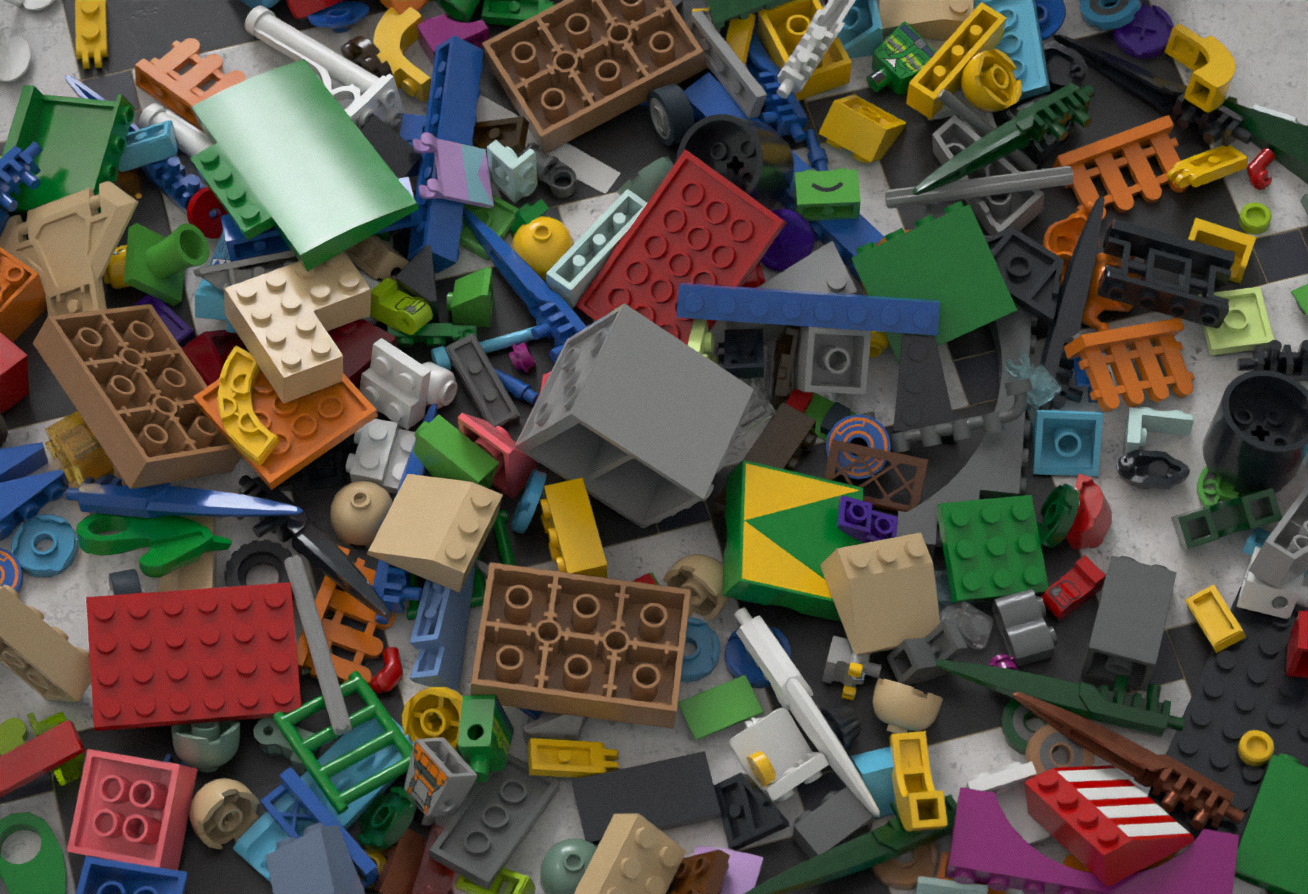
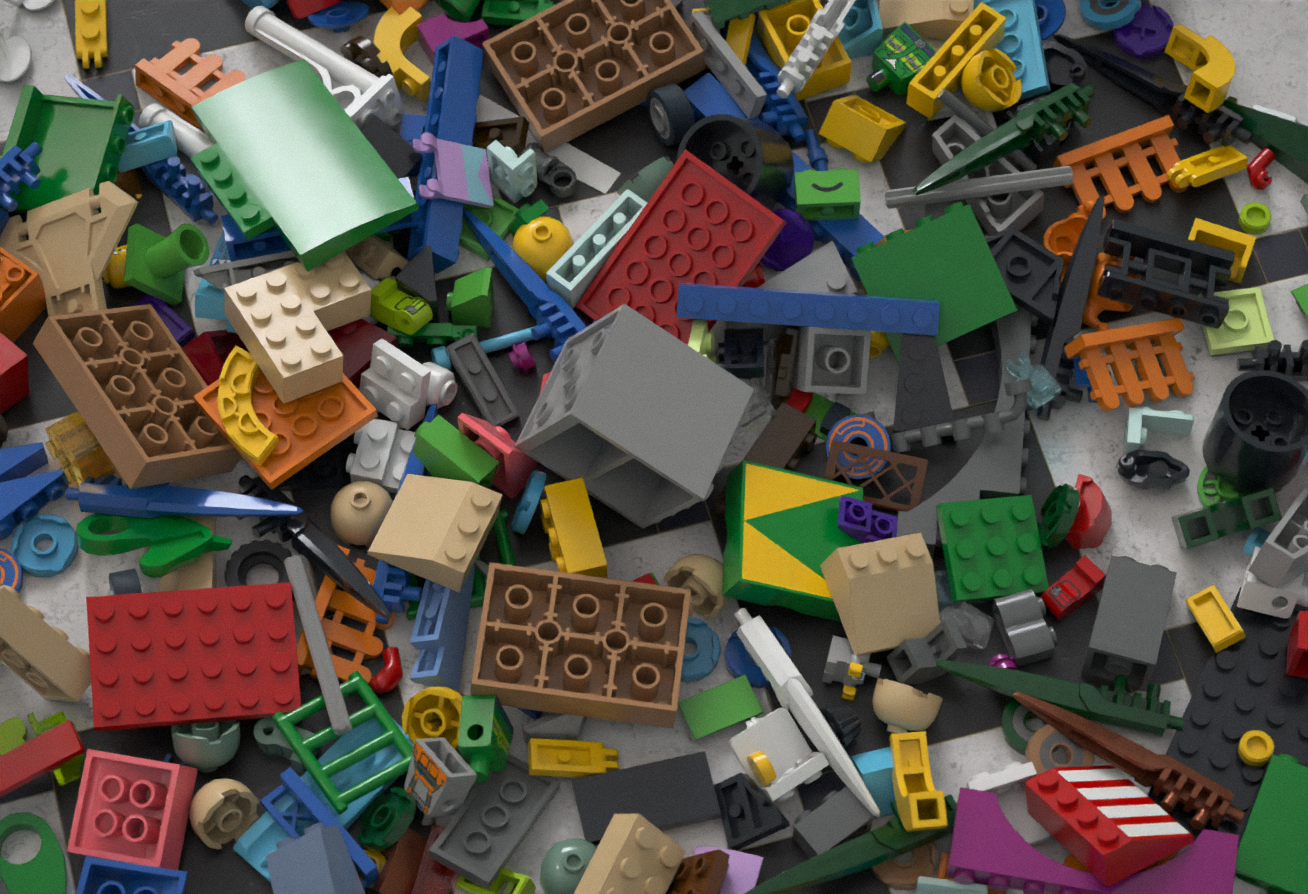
red piece [187,187,228,239] -> none
blue animal [493,367,540,405] -> none
medium azure slope [1032,410,1103,477] -> none

